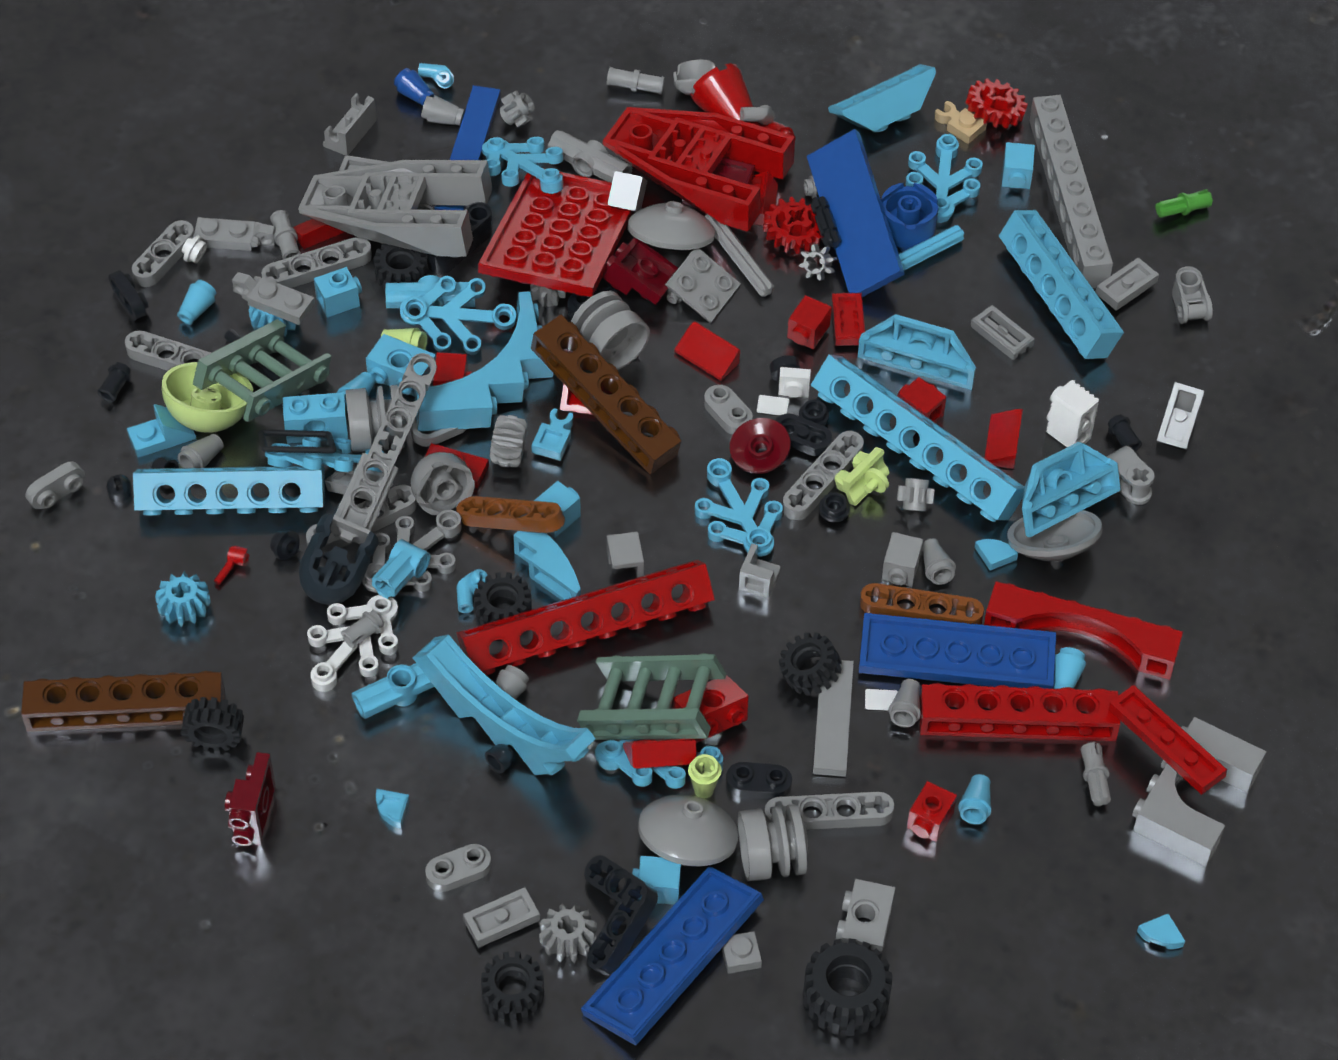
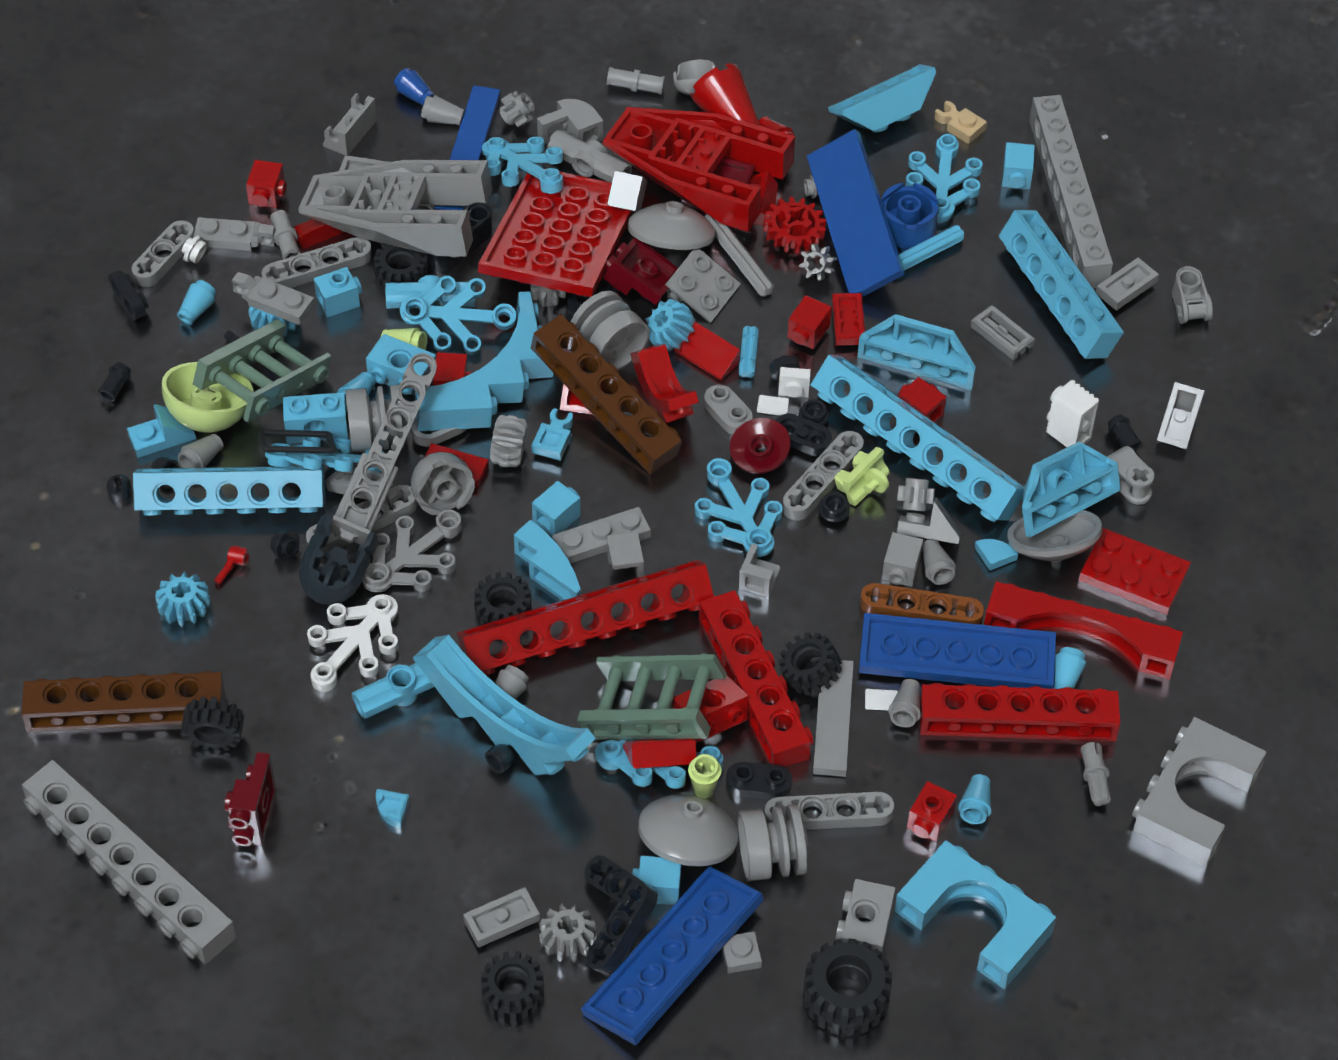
light grey plate [25,461,85,509] -> none
light grey beam [125,330,211,371] -> none
light grey pin [341,610,384,649] -> none
medium azure piece [372,539,431,599] -> none
medium azure arm [418,63,454,88] -> none
light grey plate [425,844,491,892] -> none
dark orange beam [456,496,565,533] -> none
medium azure arm [456,569,488,613] -> none
light grey arm [740,105,775,125] -> none
black axle [811,196,841,248] -> none
red gear [965,78,1028,129] -> none
red slope [984,409,1023,469] -> none
red plate [1109,685,1227,795] -> none
medium azure tile [1137,914,1185,949] -> none
bright green axle [1155,189,1213,218] -> none
none -> light grey brick [22,760,236,965]
none -> red brick [246,160,287,208]
none -> light grey brick [537,99,603,145]
none -> light grey plate [552,507,651,564]
none -> red arch [630,344,699,423]
none -> medium azure gear [645,299,696,352]
none -> red brick [699,590,814,767]
none -> medium azure axle [739,325,759,378]
none -> medium azure arch [894,840,1056,990]
none -> light grey slope [897,497,961,544]
none -> red plate [1079,528,1191,615]

